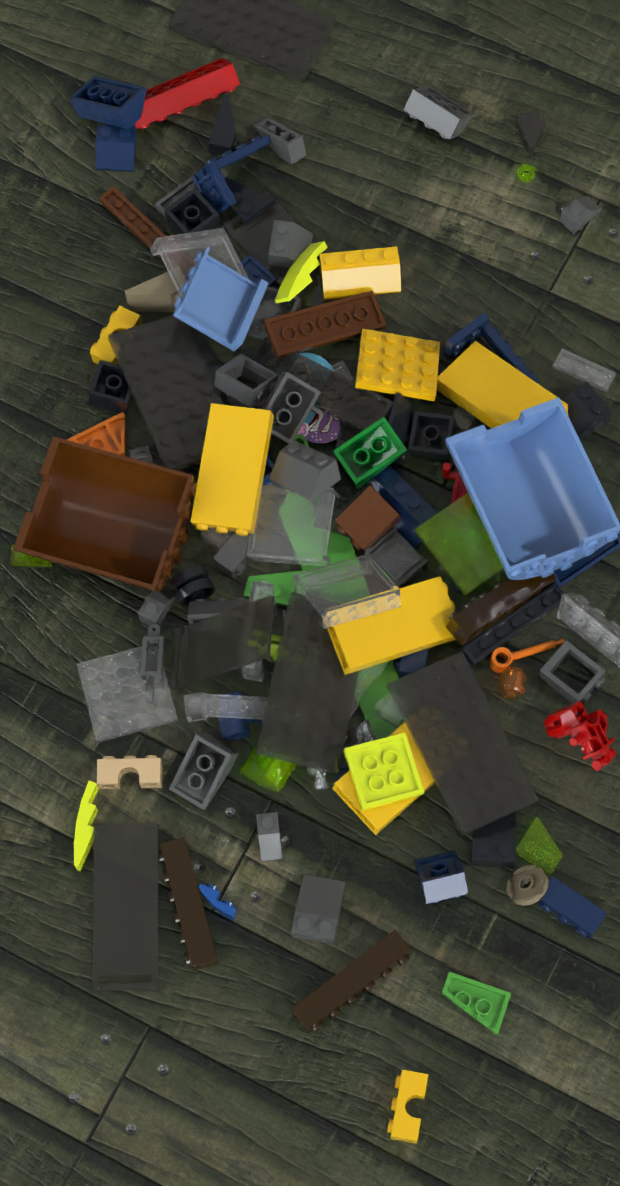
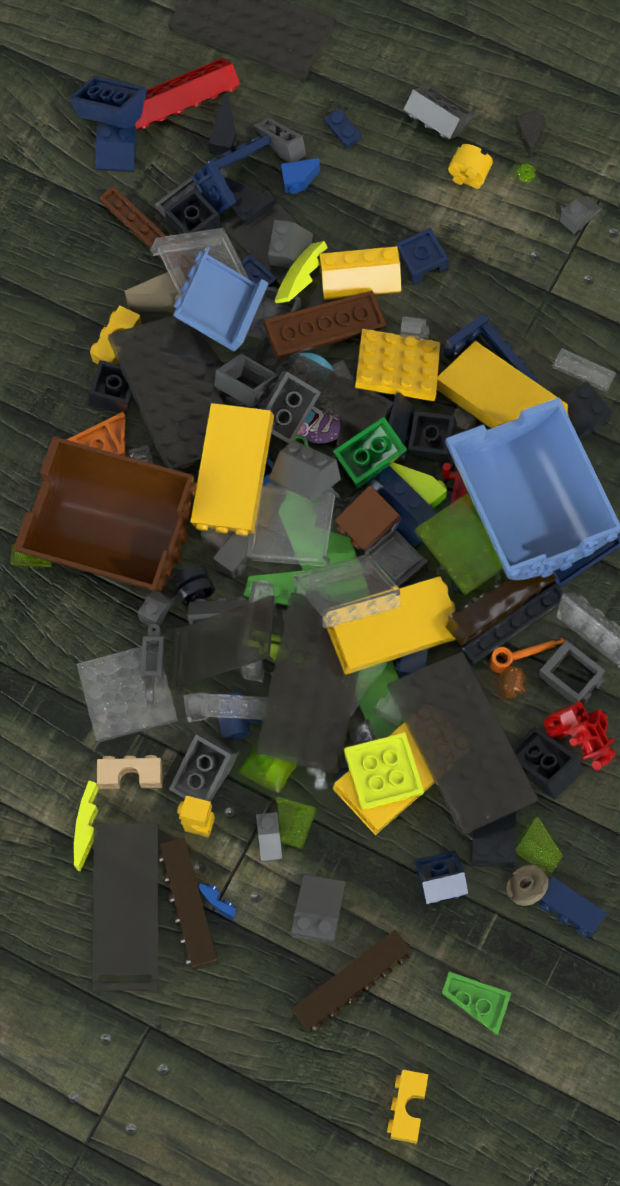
none -> yellow arch [178,796,215,838]
none -> clear neon green wing [276,797,316,849]
none -> blue slope [281,158,320,194]
none -> dark blue plate [324,109,362,149]
none -> neon yellow slope [389,463,447,509]
none -> dark blue panel [396,228,449,286]
none -> clear brick [400,316,430,341]
none -> yellow brick [448,144,493,189]
none -> black slope [505,727,584,799]

